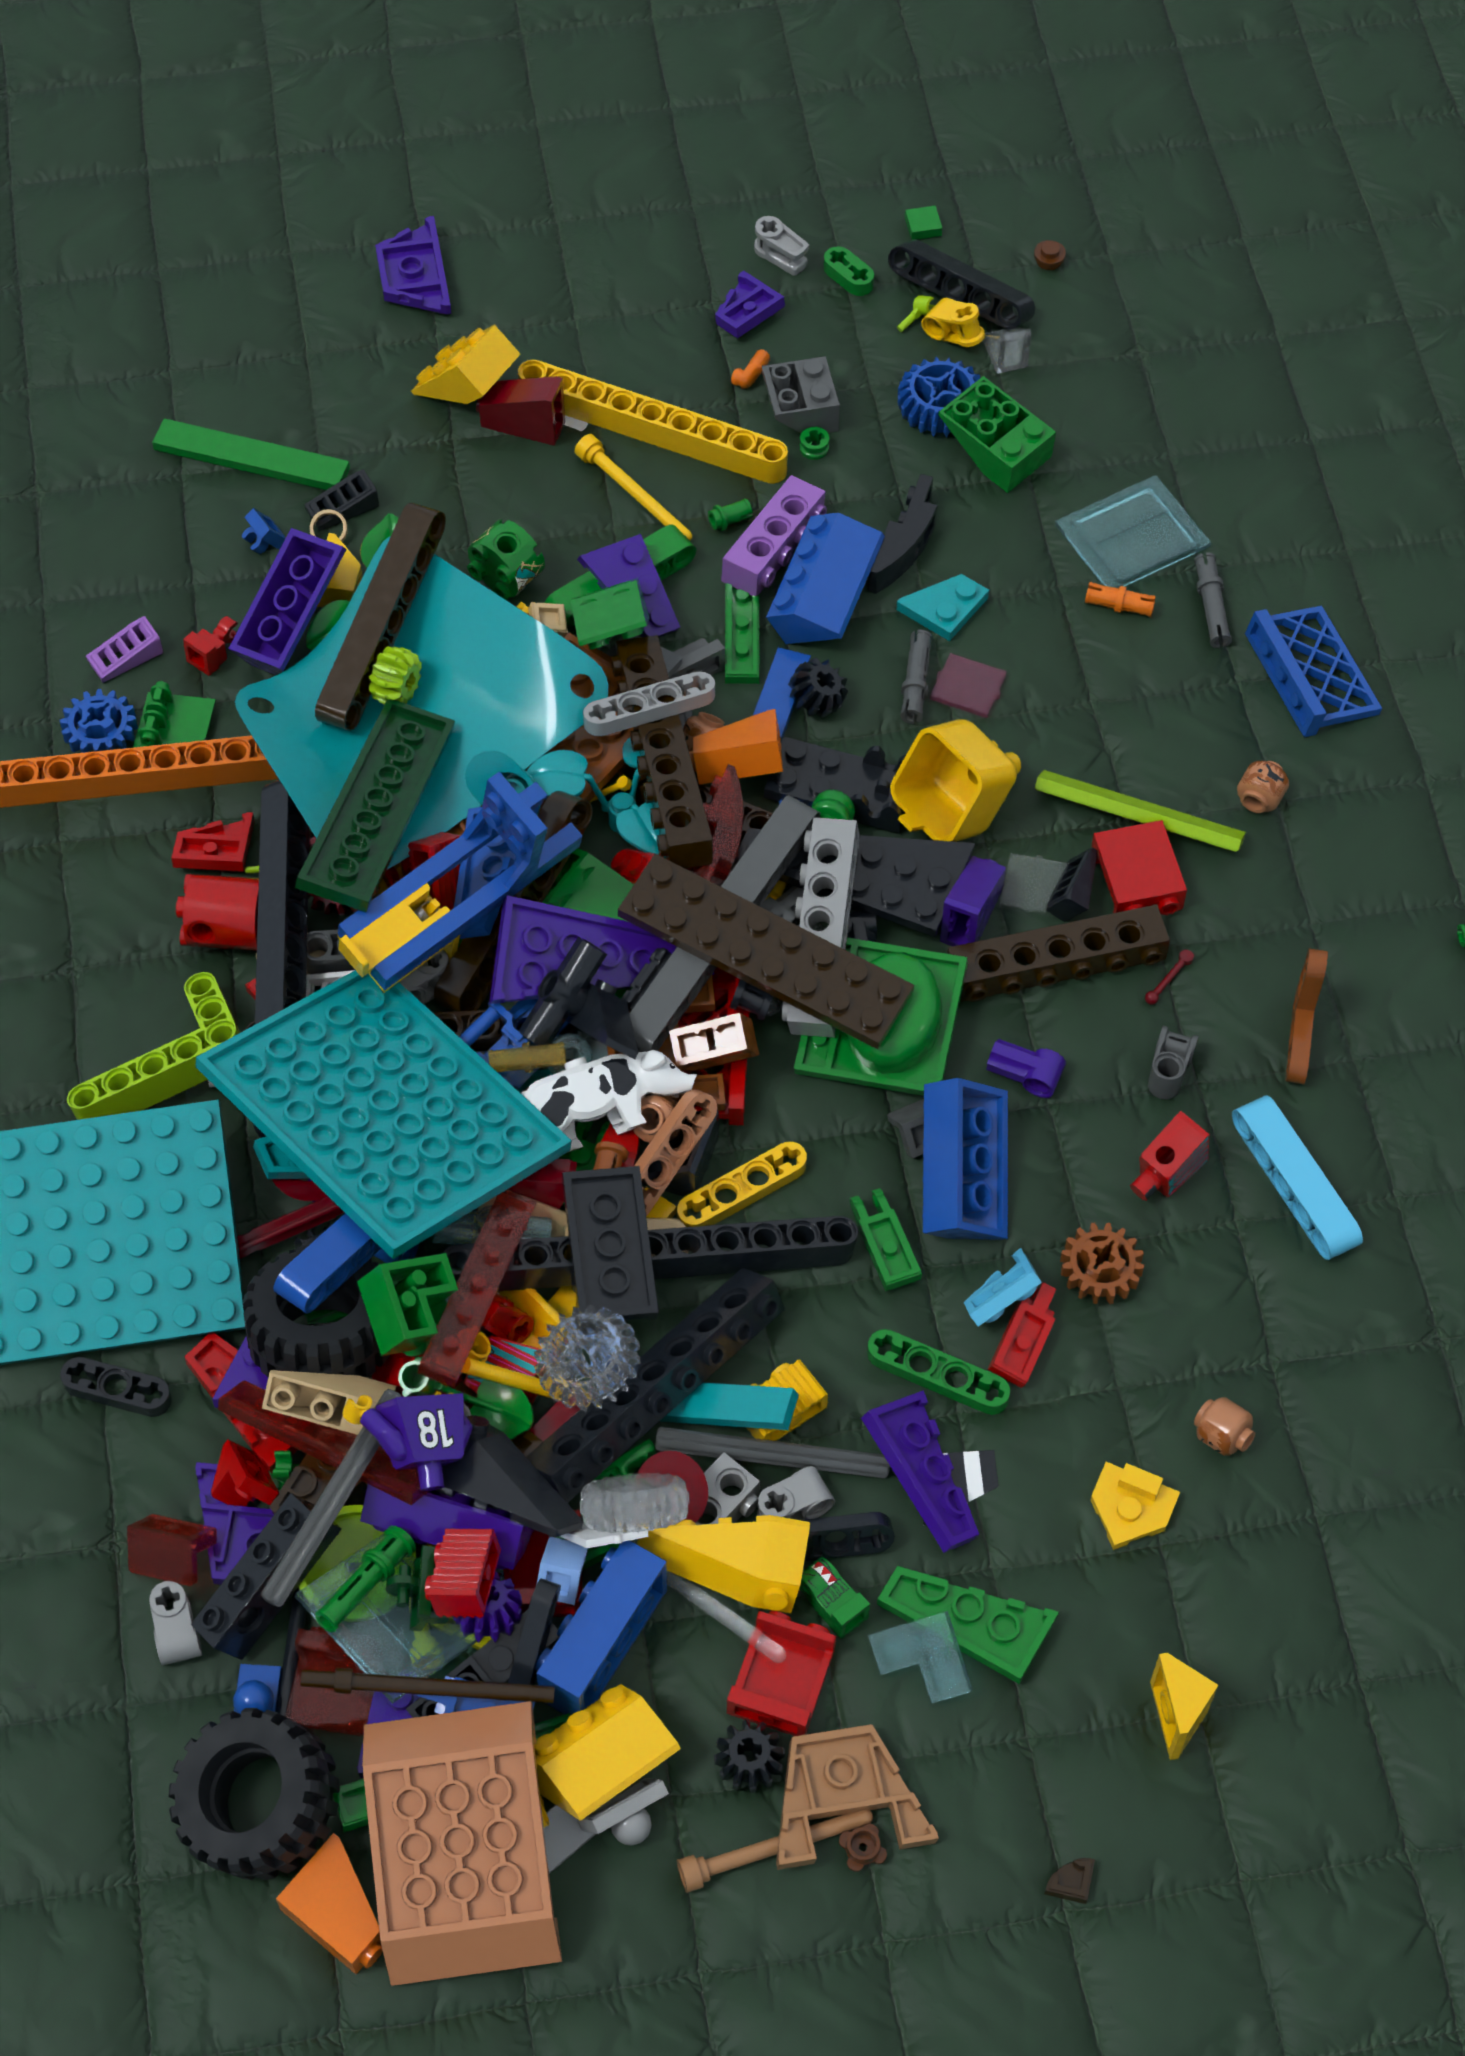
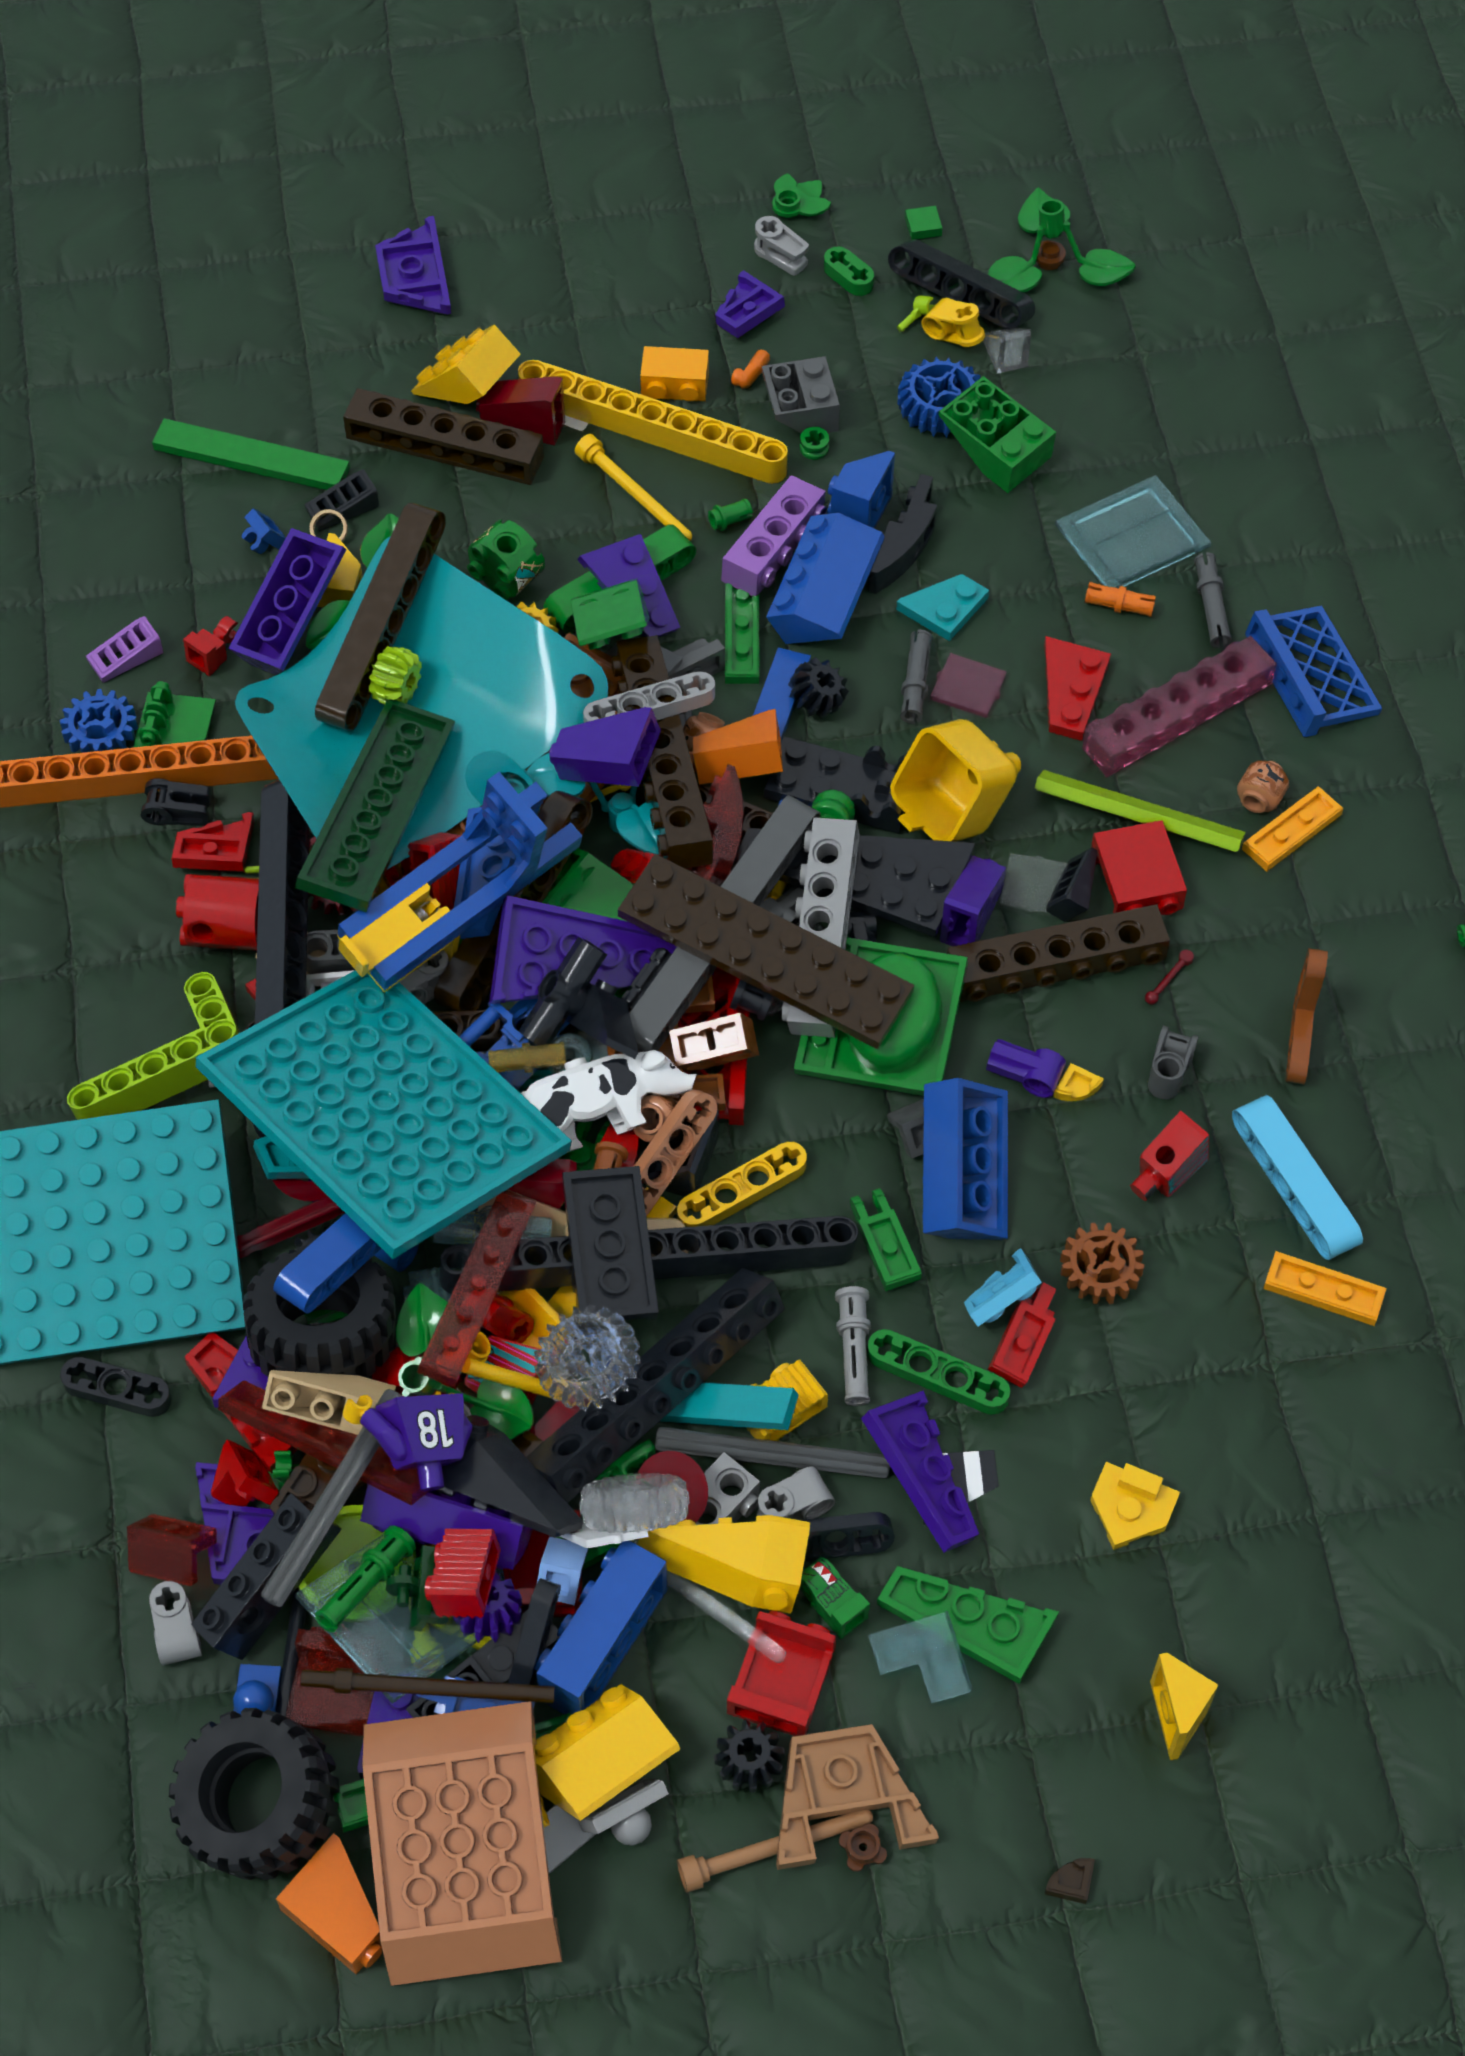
green brick [357,1253,458,1356] -> none
tan tile [528,602,568,638] -> none
nougat head [1194,1397,1255,1456] -> none
none -> black piece [140,778,212,826]
none -> dark brown brick [343,388,544,485]
none -> dark purple slope [549,707,661,787]
none -> light orange brick [640,346,709,402]
none -> green plate [772,173,831,218]
none -> blue slope [827,451,895,529]
none -> light grey pin [835,1286,871,1406]
none -> green plant [988,187,1136,292]
none -> red wing [1044,636,1111,741]
none -> yellow tile [1053,1063,1104,1101]
none -> clear pink brick [1082,636,1277,777]
none -> light orange tile [1242,786,1343,872]
none -> light orange tile [1263,1251,1387,1326]

